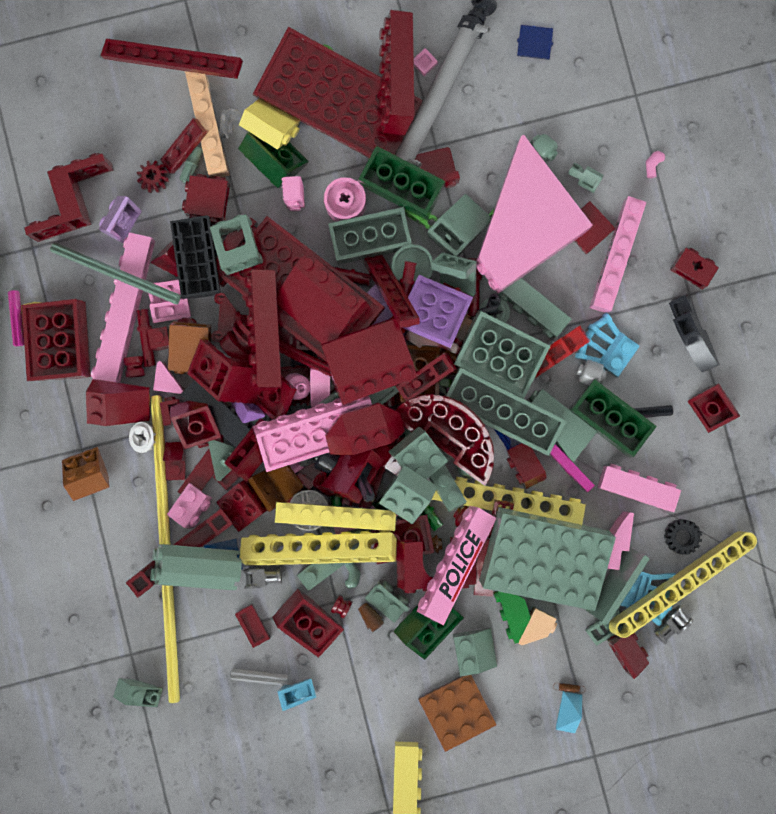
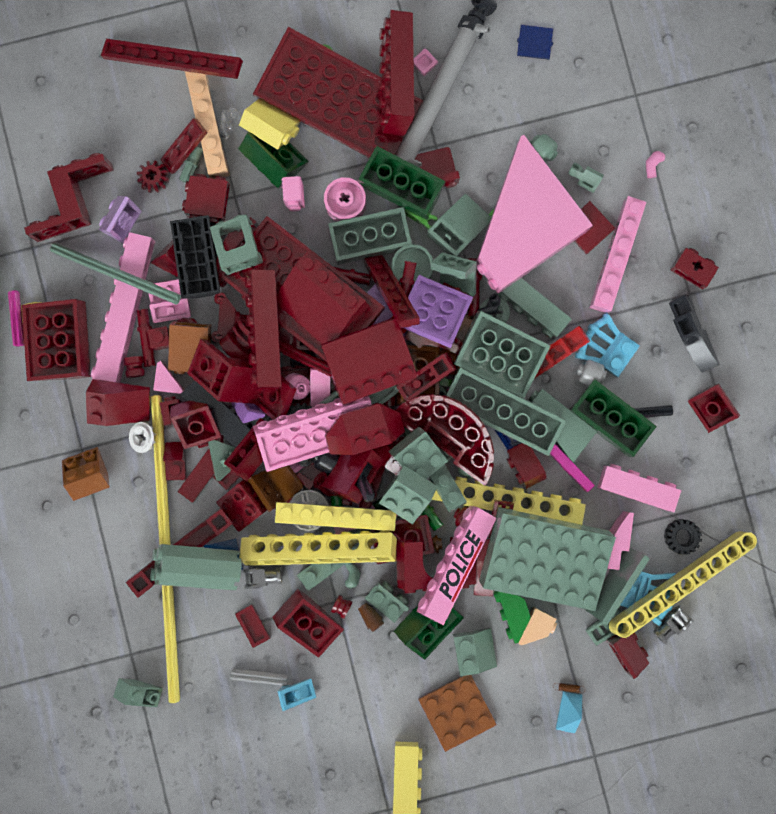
bright pink bracket [167,483,212,529] -> none

